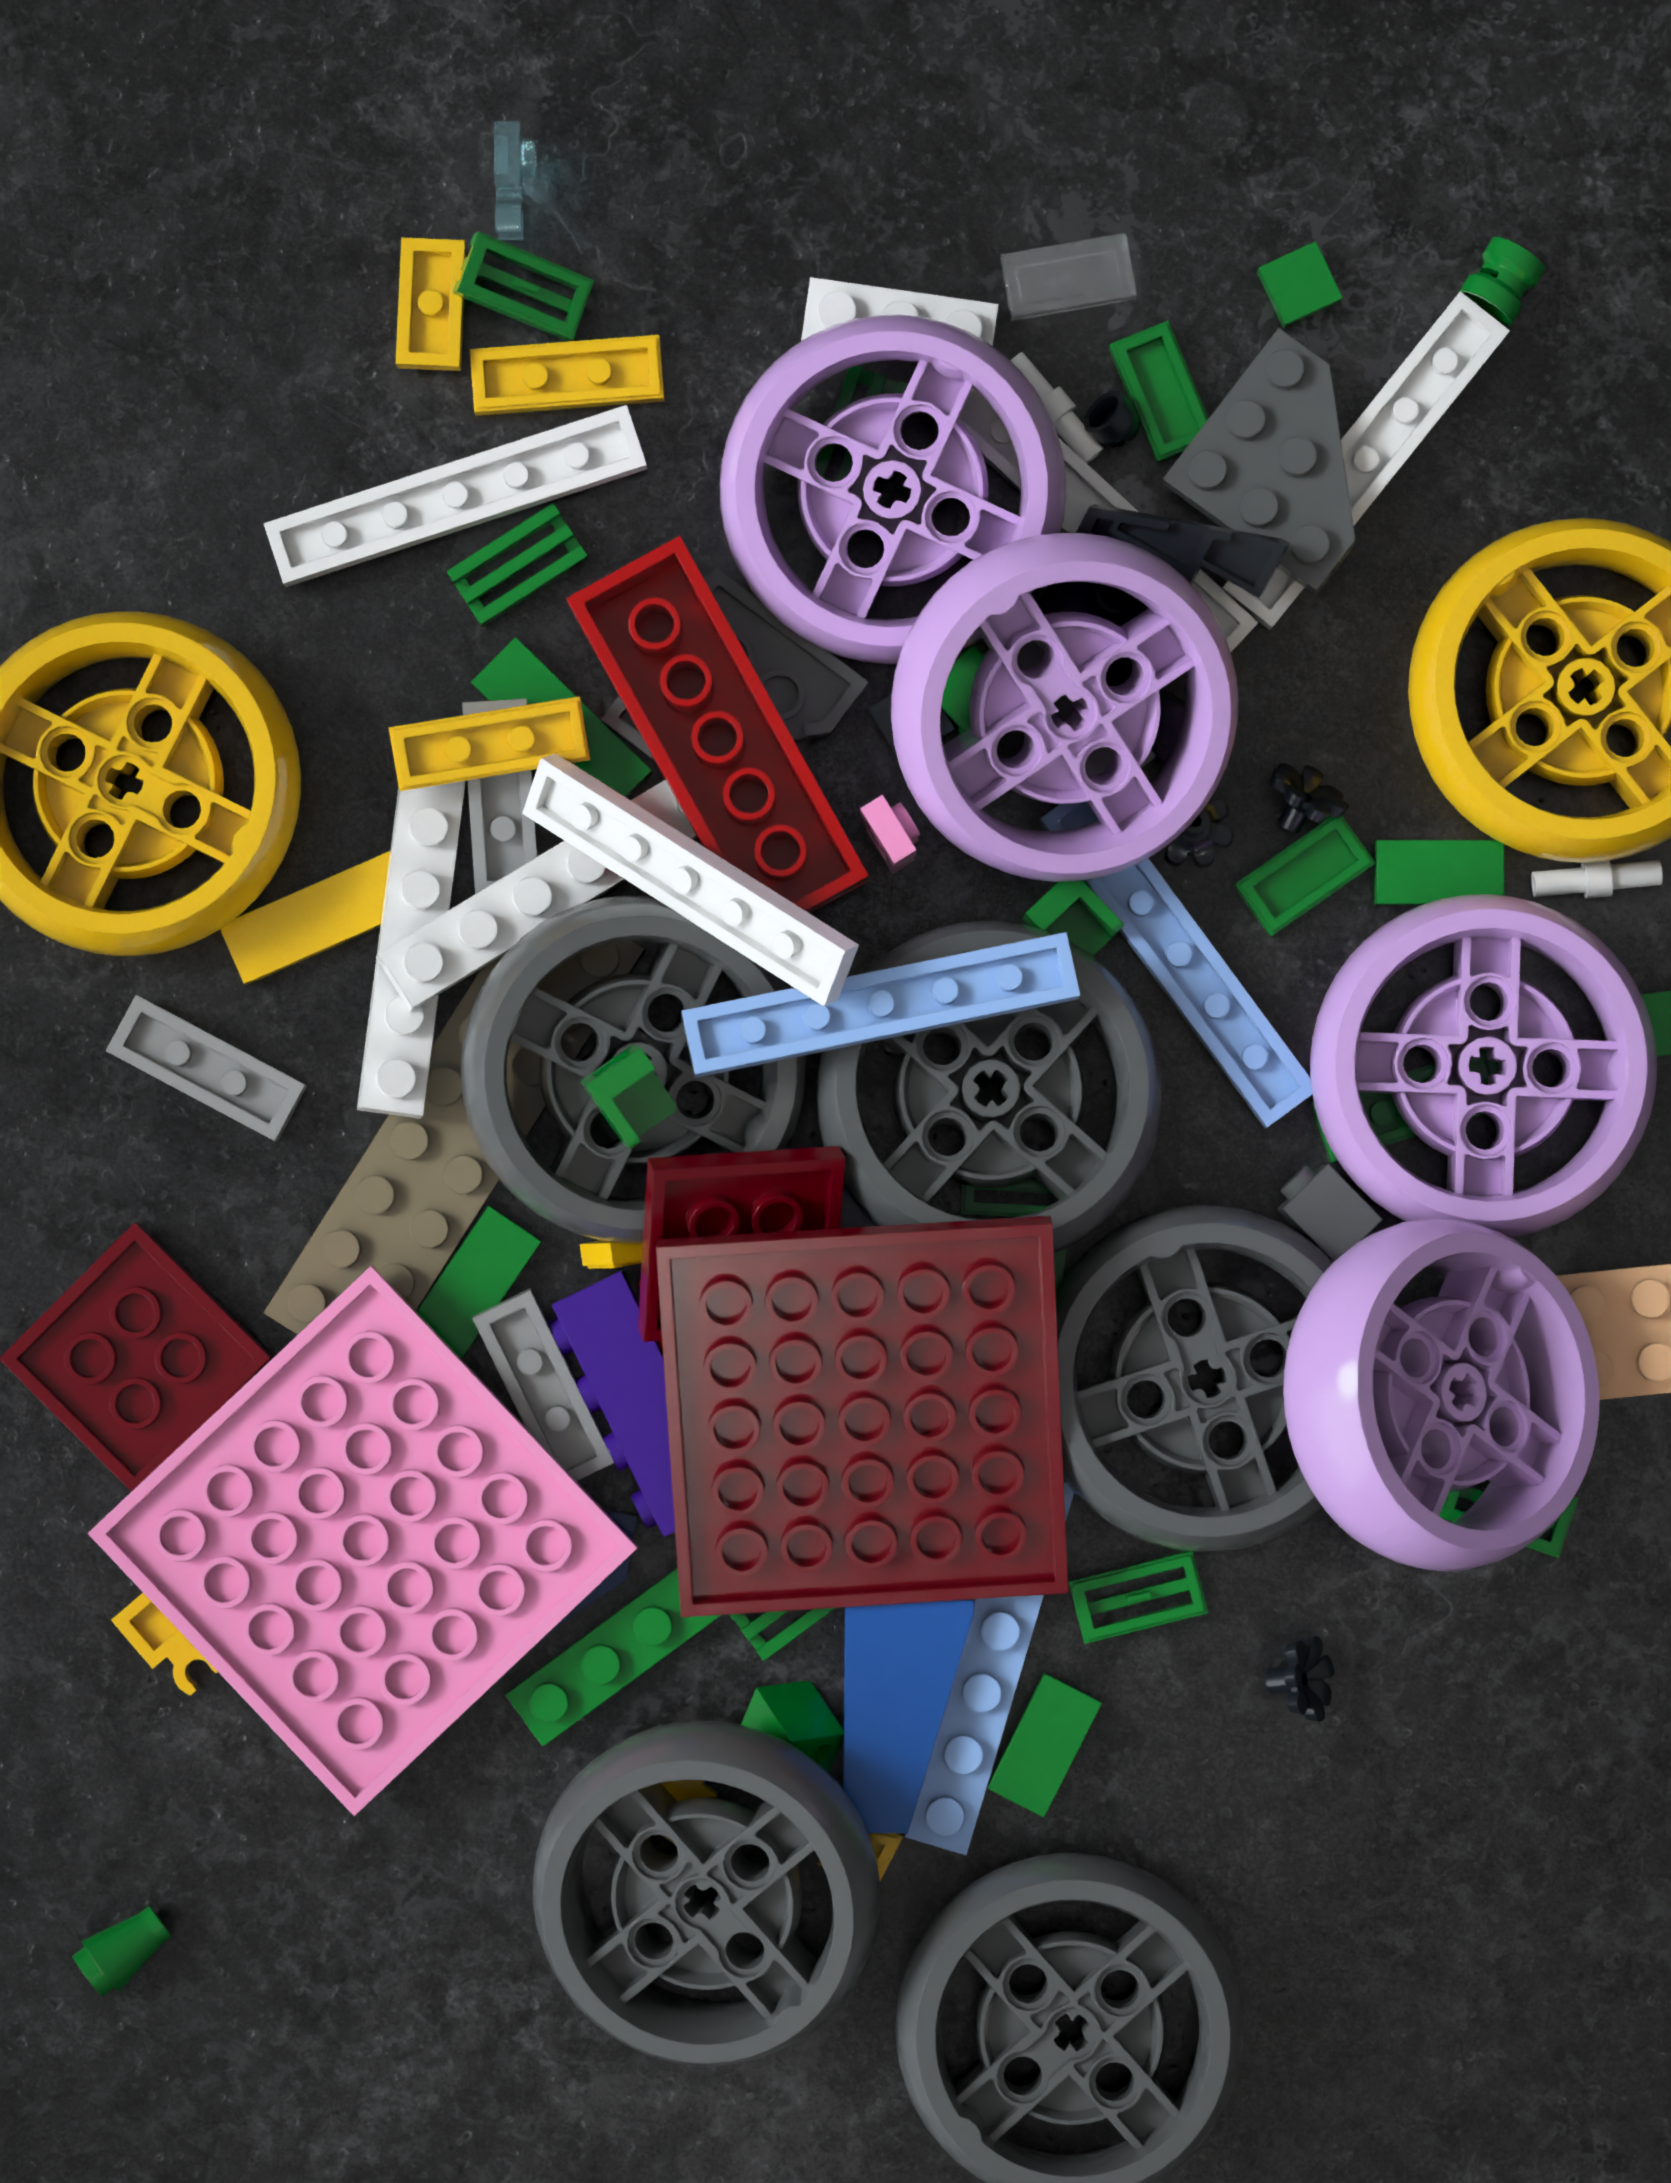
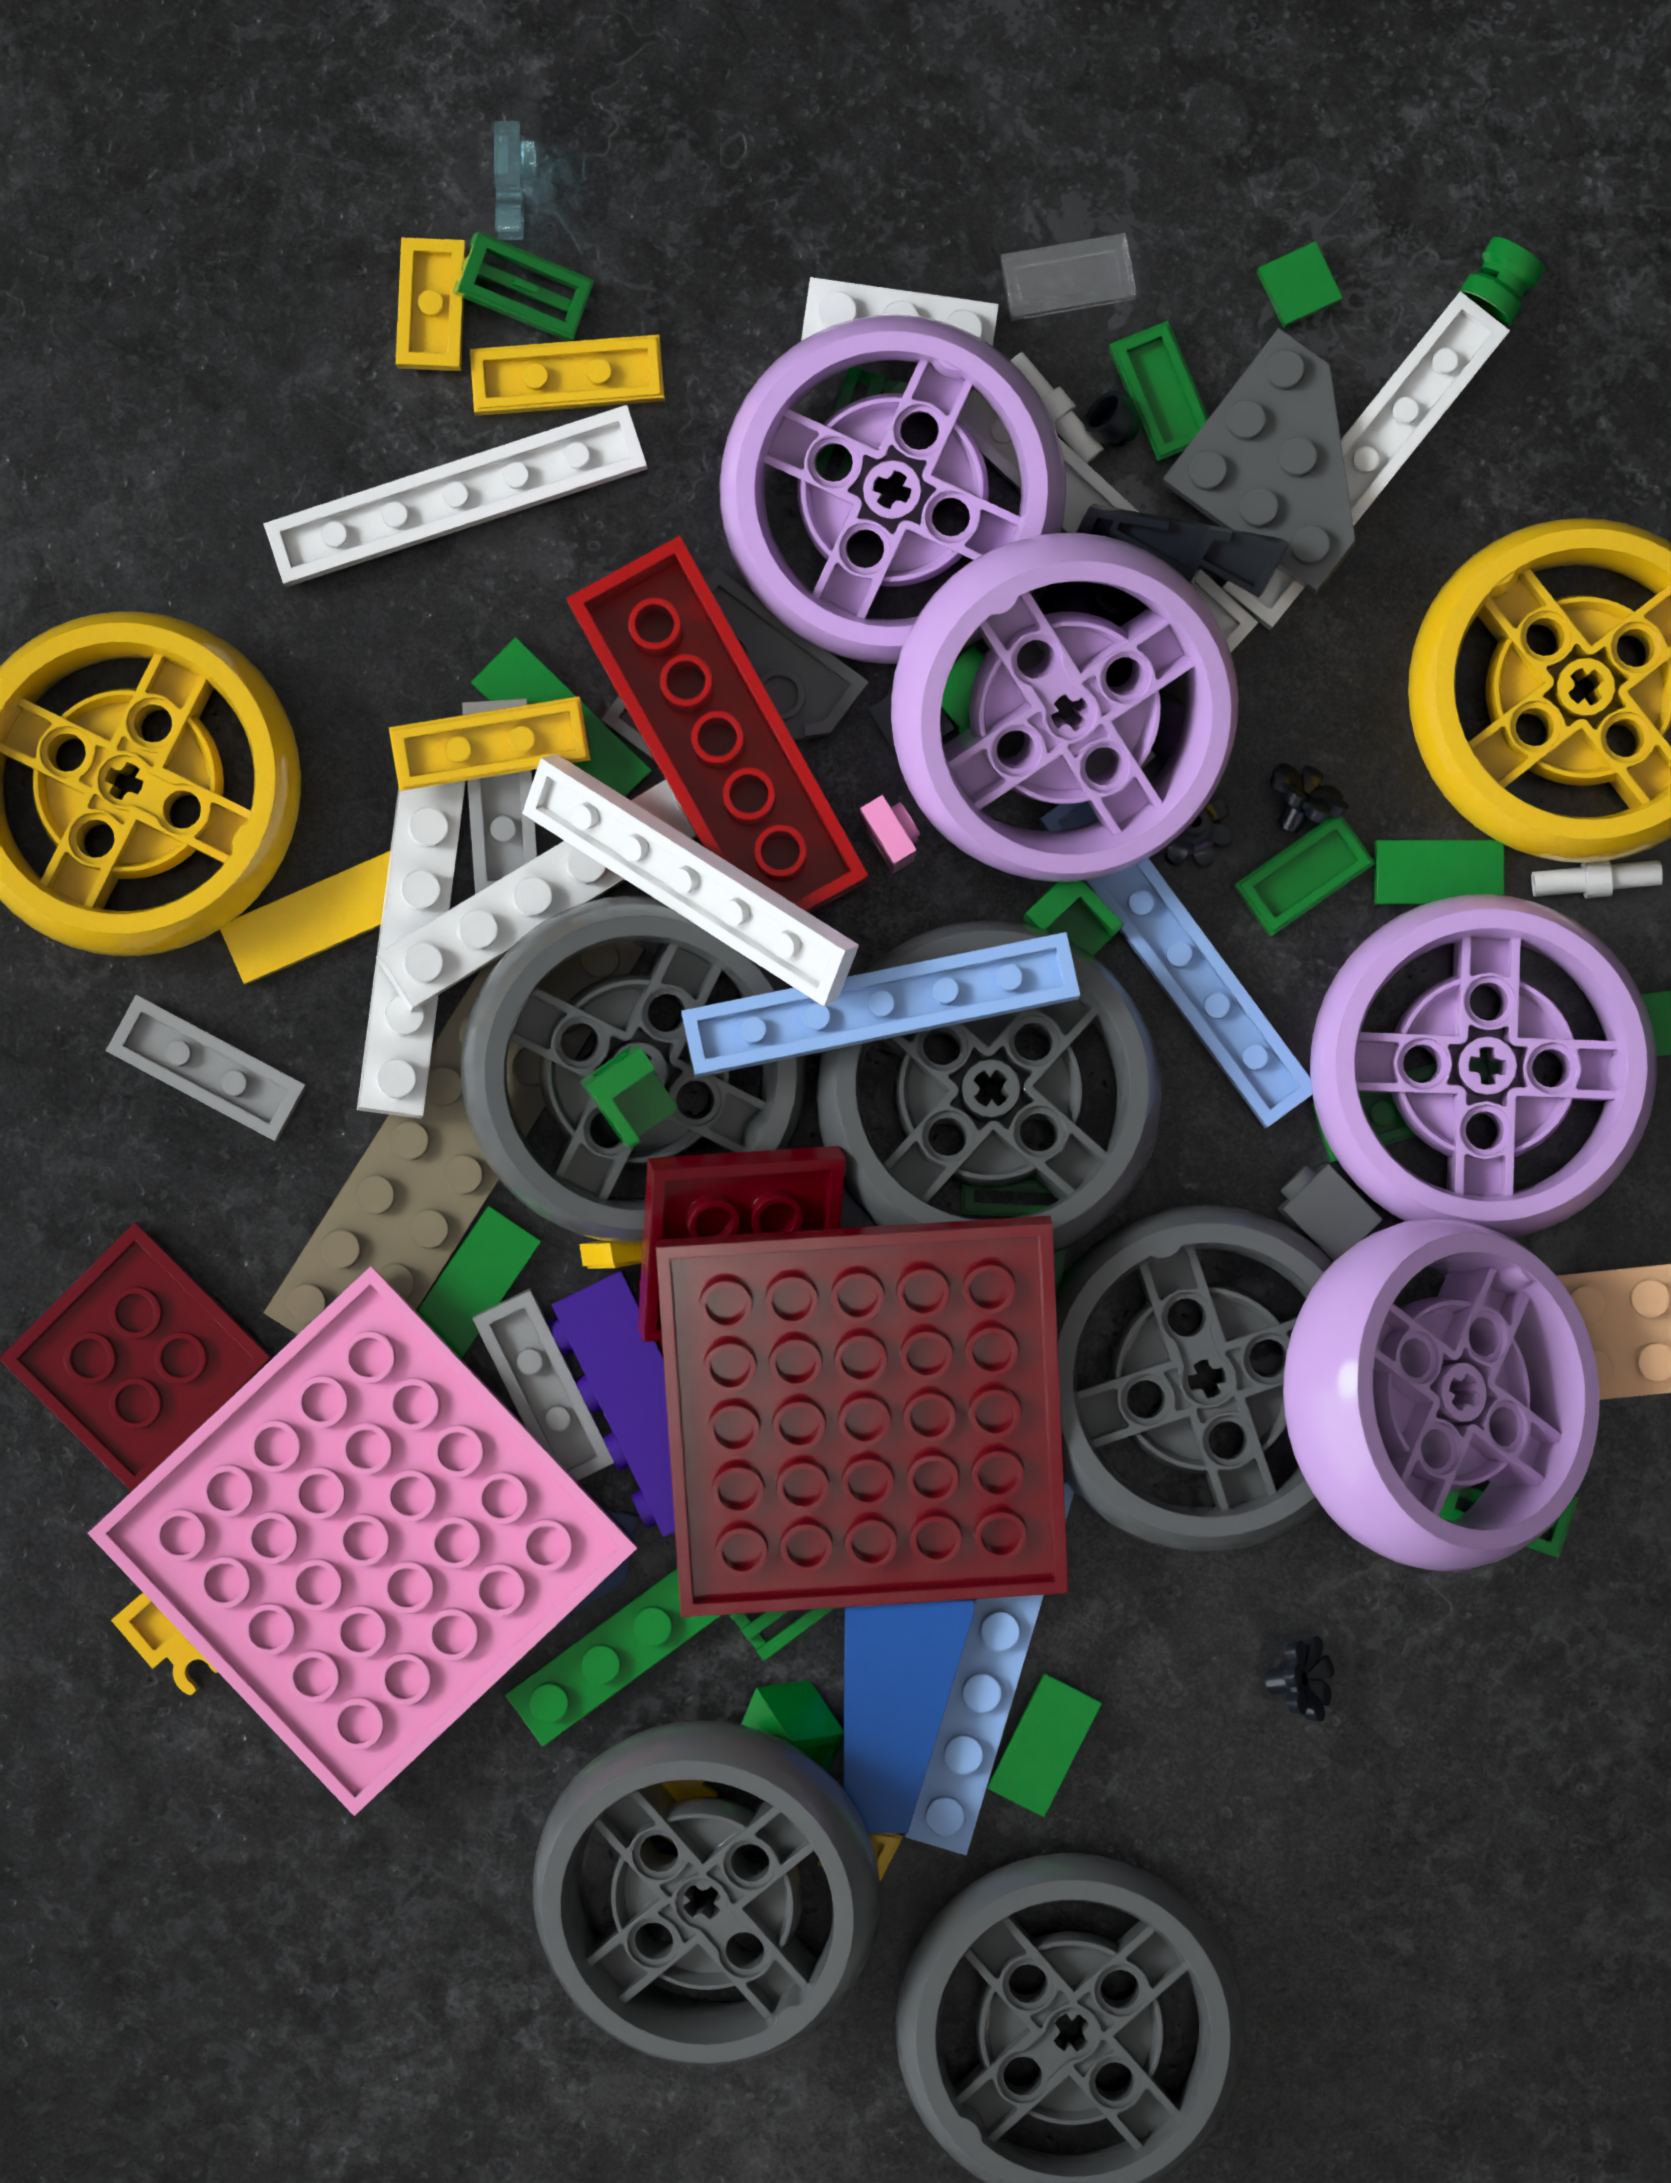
green cone [72,1906,172,1997] -> none
green tile [446,503,588,627] -> none
green tile [1068,1551,1209,1644] -> none

